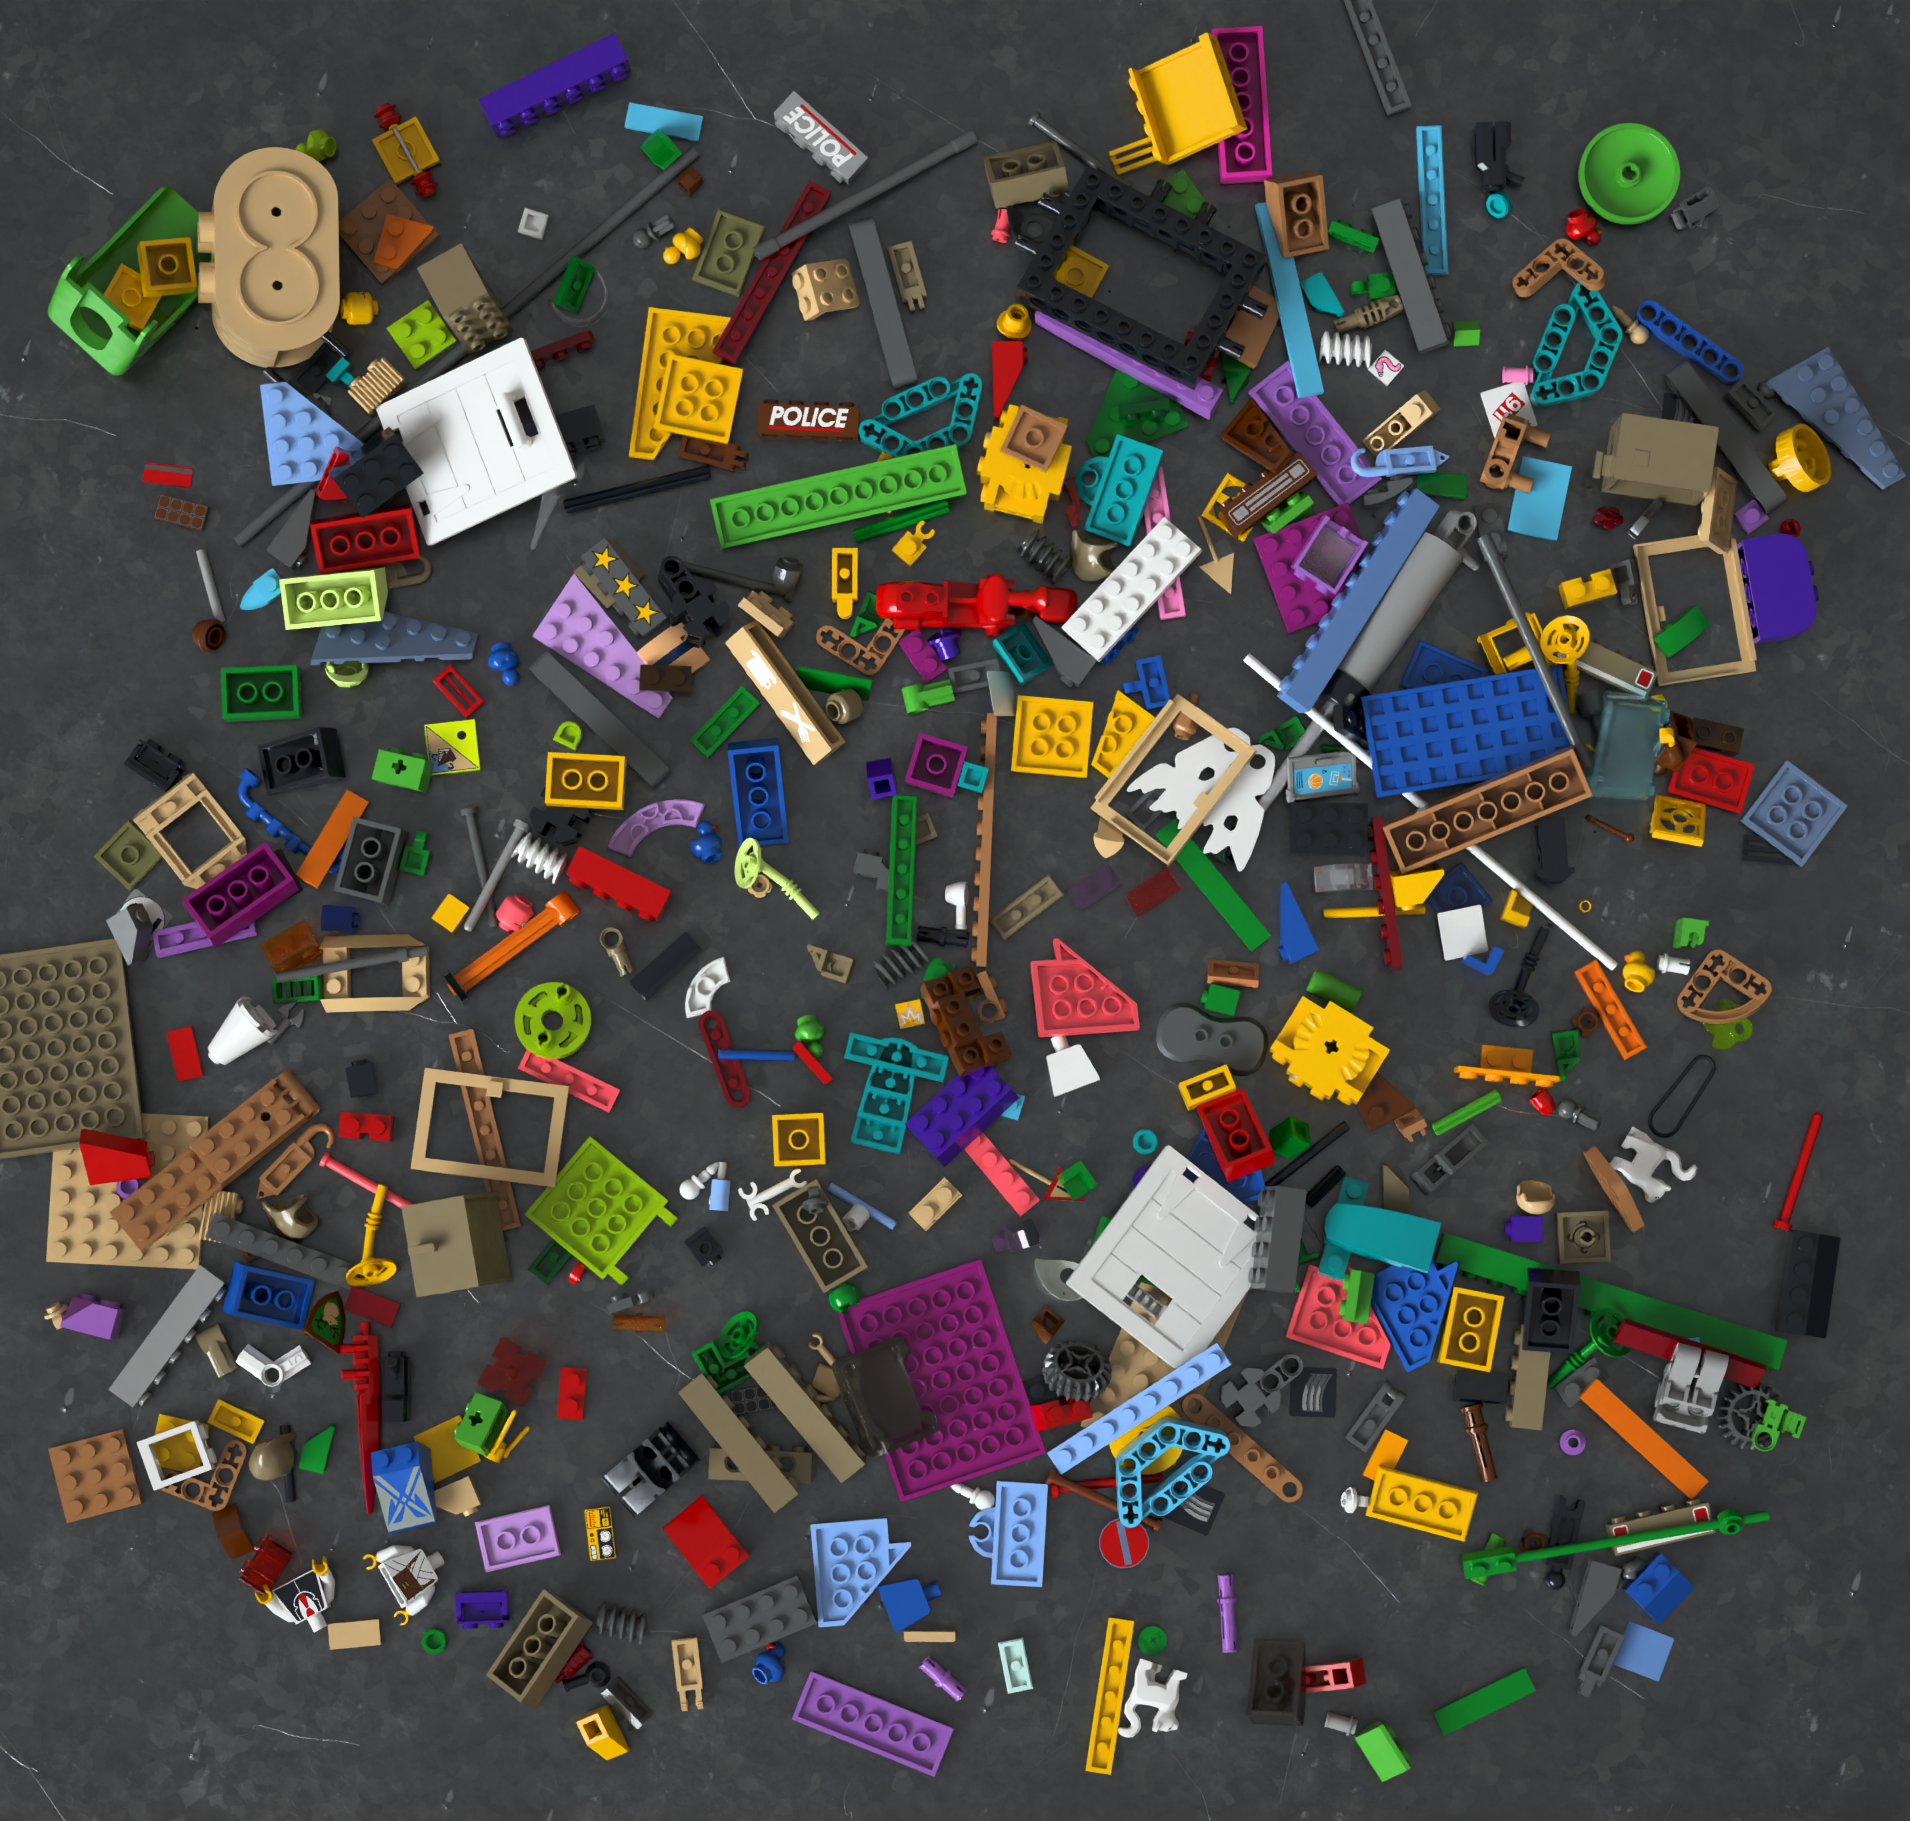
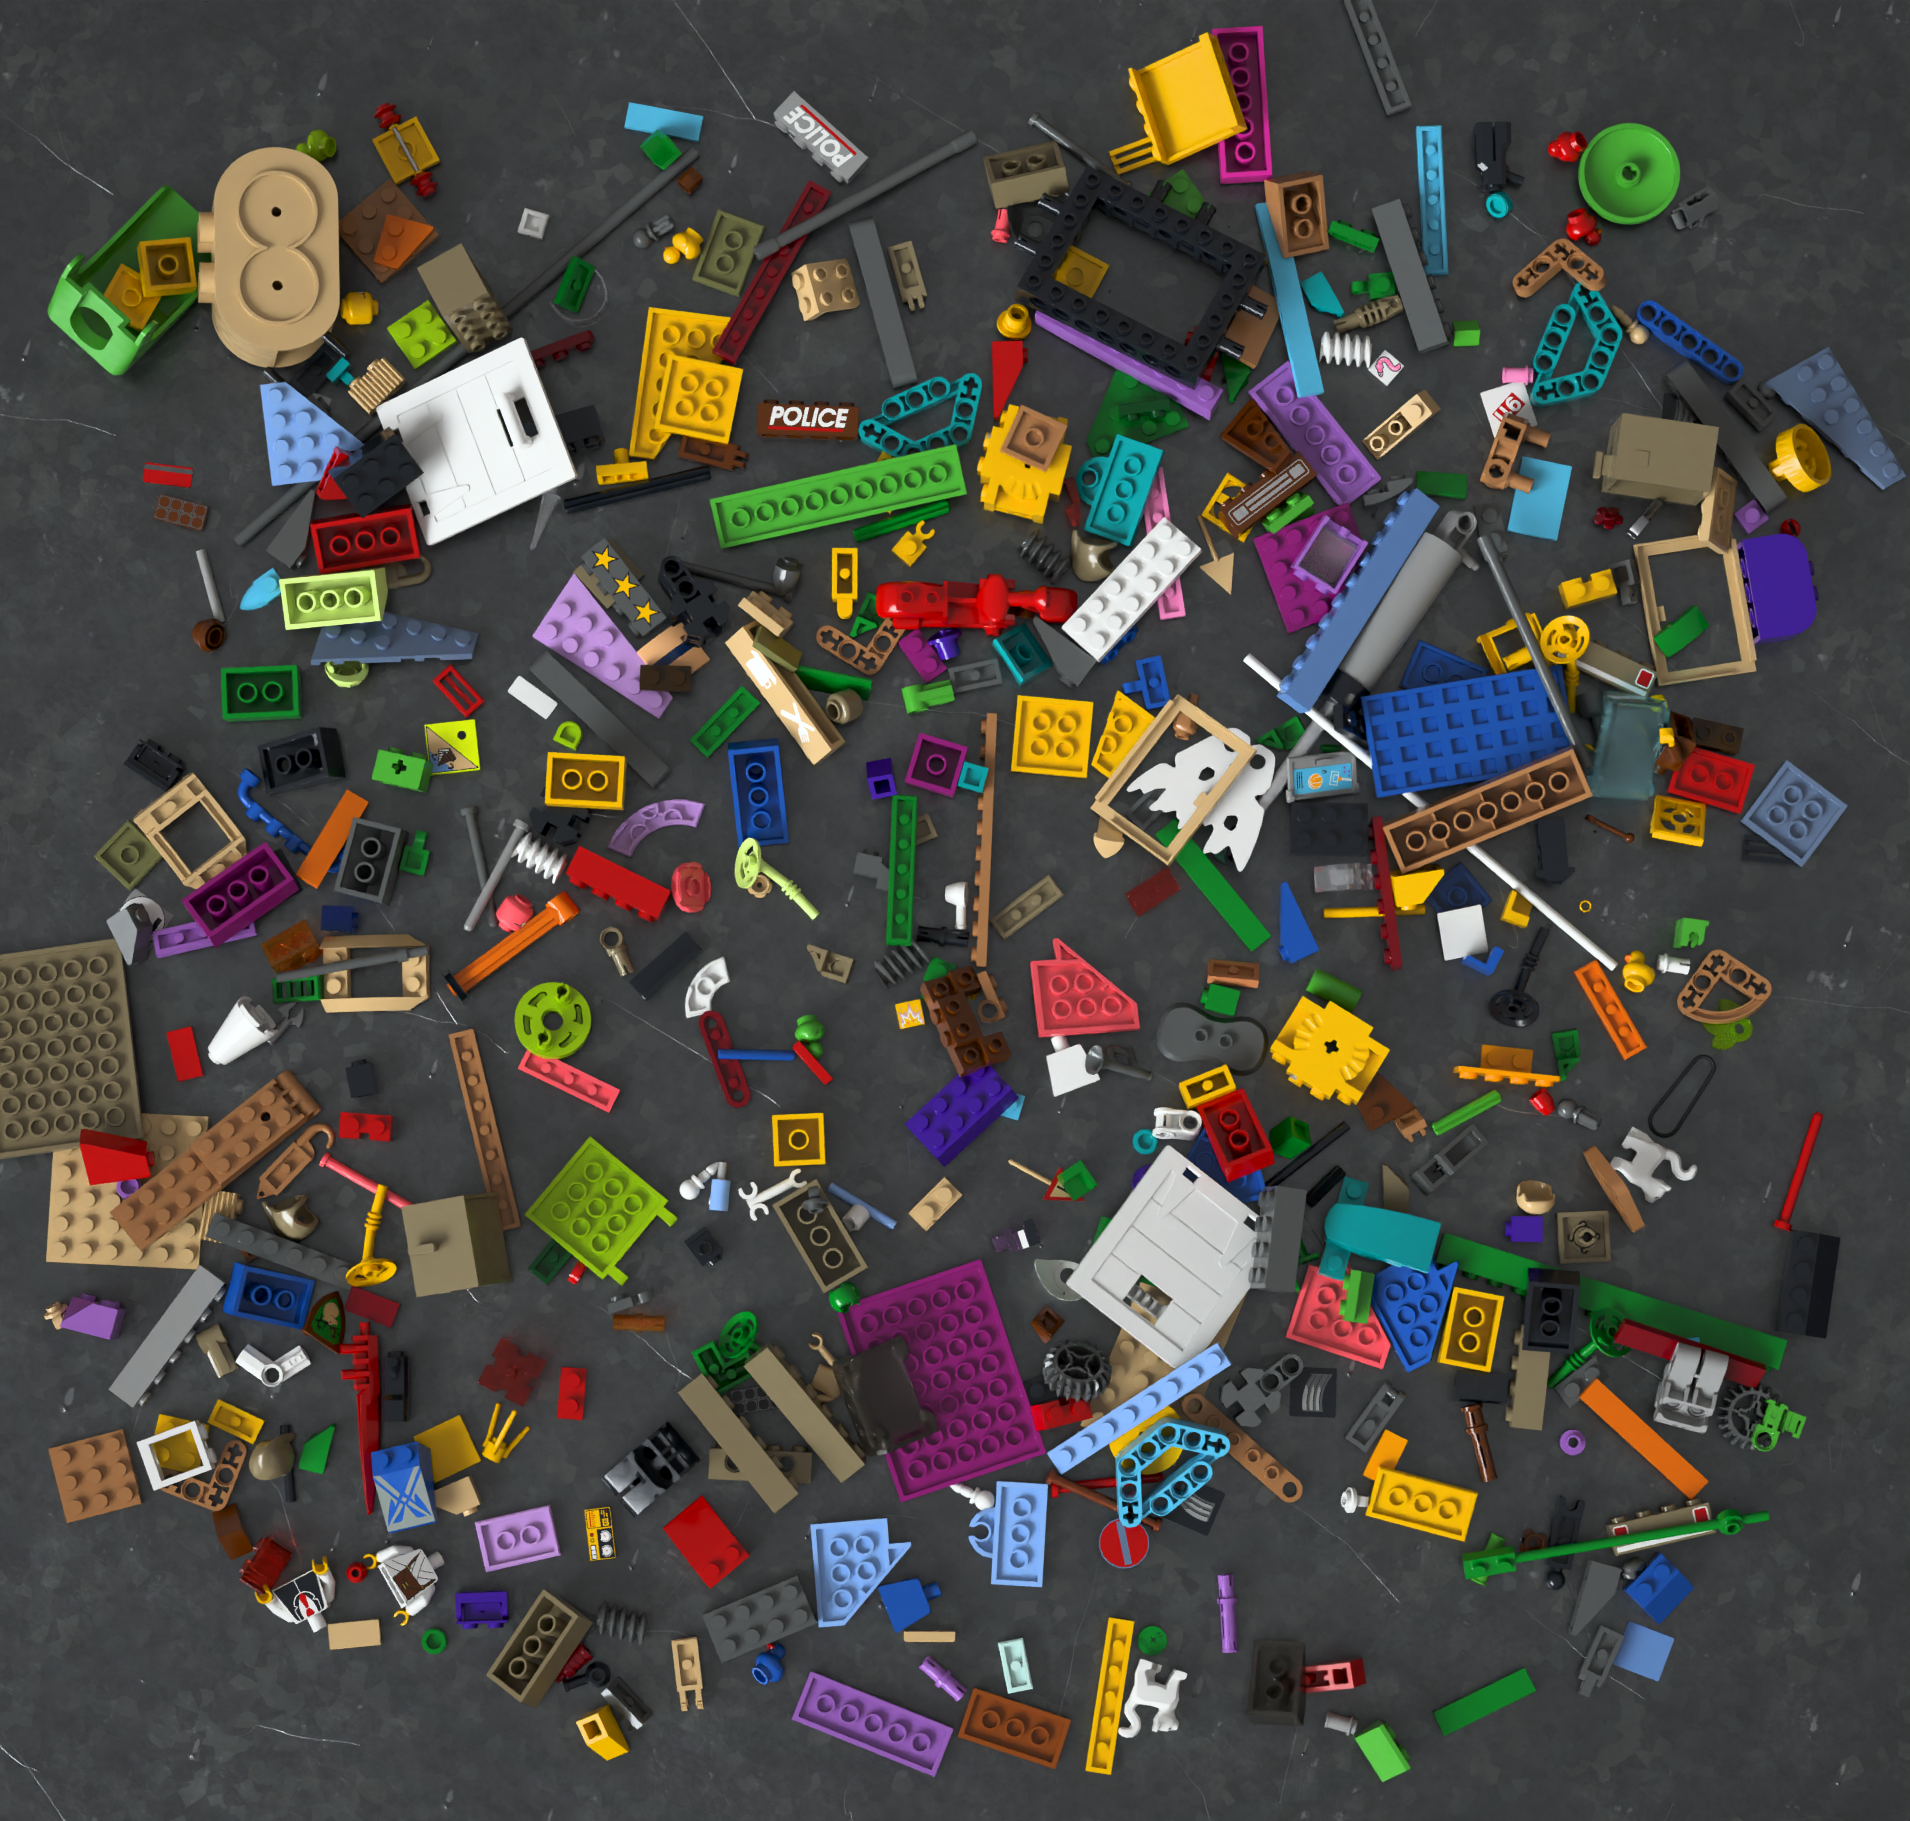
tan door [411,1068,569,1187] -> none
yellow panel [432,894,472,934] -> none
bright green brick [454,1393,509,1456] -> none
dark purple brick [479,33,631,137] -> none
blue animal [488,642,520,686] -> none
blue animal [690,821,722,864] -> none
teal slope [844,1032,949,1155] -> none
coral plate [964,1132,1040,1217] -> none
white sticker [987,671,1017,716] -> none
clear purple plate [1066,863,1122,912] -> none
light blue plate [1351,446,1450,477] -> none
reddish brown plate [1572,1007,1603,1037] -> none
none -> red hose [346,1562,368,1583]
none -> white sticker [508,676,558,719]
none -> yellow tile [596,448,649,485]
none -> coral tile [671,861,711,913]
none -> olive tile [752,625,802,674]
none -> dark orange plate [958,1687,1071,1769]
none -> dark grey piece [1085,1045,1153,1081]
none -> white piece [1152,1107,1202,1141]
none -> red animal [1548,131,1587,162]

